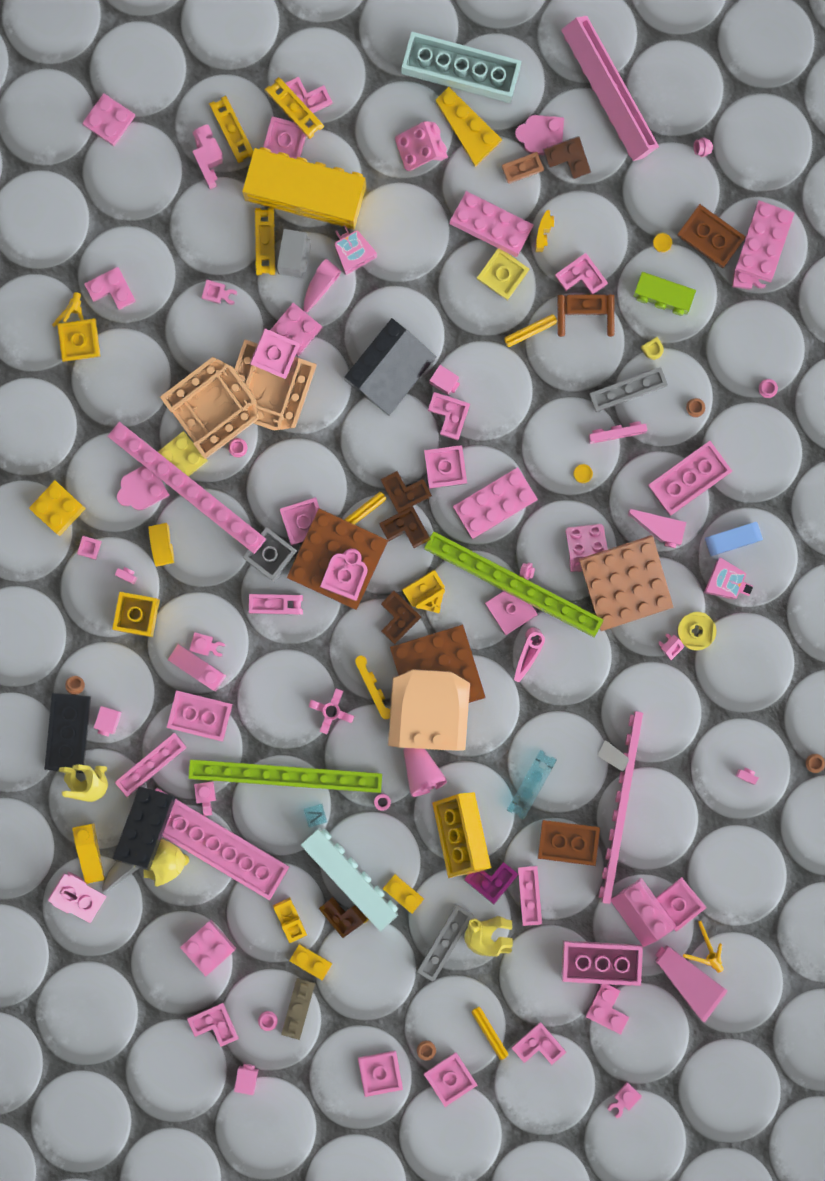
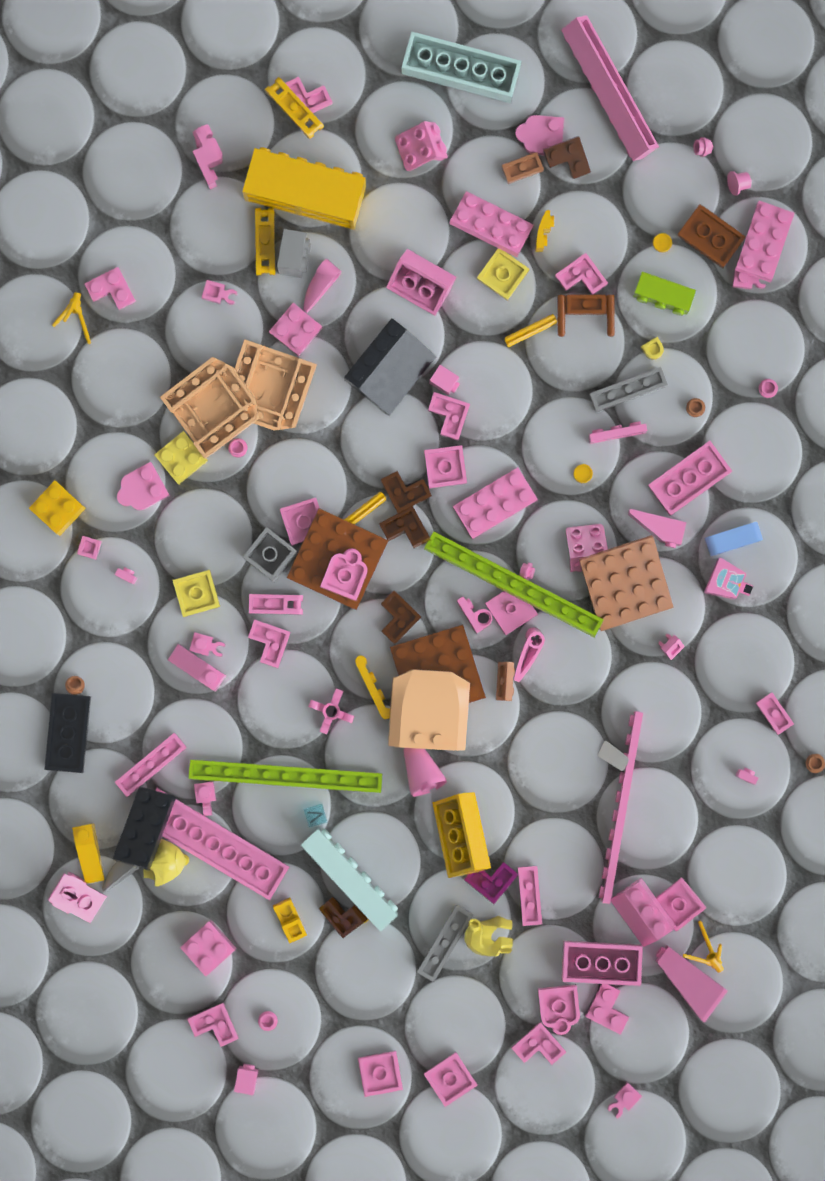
yellow plate [57,319,101,362] -> none
light yellow piece [59,764,108,802] -> none
bright pink plate [82,93,135,146] -> none
bright pink brick [94,706,121,737] -> none
bright pink plate [108,422,266,554] -> none
yellow brick [112,592,160,638] -> none
yellow slope [148,523,174,567] -> none
bright pink plate [167,690,233,742] -> none
yellow plate [209,95,254,164] -> none
bright pink plate [250,328,300,379] -> none
bright pink plate [263,116,309,159] -> none
dark tan plate [281,978,315,1040] -> none
yellow plate [289,944,332,981] -> none
bright pink torso [334,226,377,275] -> none
bright pink axle [374,794,391,811] -> none
yellow plate [383,874,424,914] -> none
yellow slope [402,569,445,613] -> none
nougat plate [417,1041,436,1061] -> none
yellow wing [435,87,502,167] -> none
yellow axle [471,1007,508,1060] -> none
clear light blue plate [507,750,557,820] -> none
dark orange plate [538,820,600,866] -> none
light yellow plate [677,612,716,651] -> none
none -> light yellow plate [173,570,220,617]
none -> bright pink plate [248,619,291,668]
none -> bright pink slope [386,249,457,316]
none -> bright pink plate [457,596,492,634]
none -> nougat plate [496,662,515,701]
none -> bright pink plate [538,985,580,1035]
none -> bright pink piece [727,171,751,196]
none -> bright pink plate [756,692,794,735]

